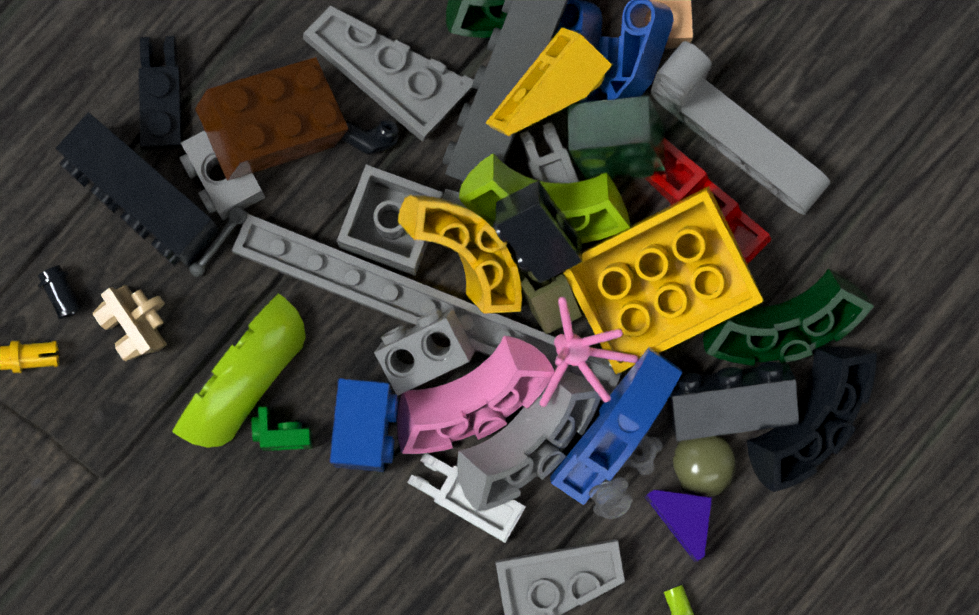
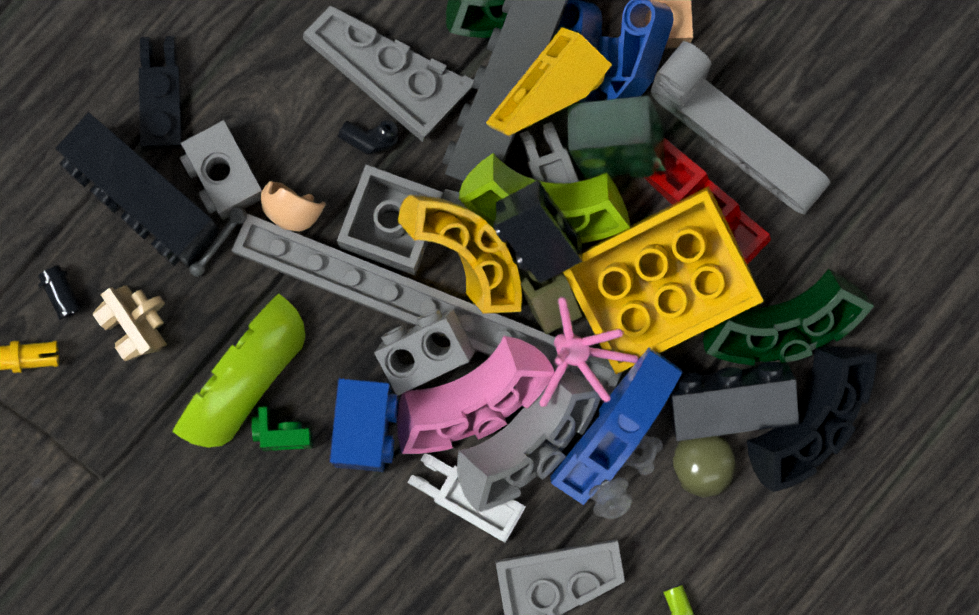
reddish brown brick [195,57,349,181] -> none
dark purple slope [644,490,712,562] -> none
none -> light nougat hair [261,181,326,232]

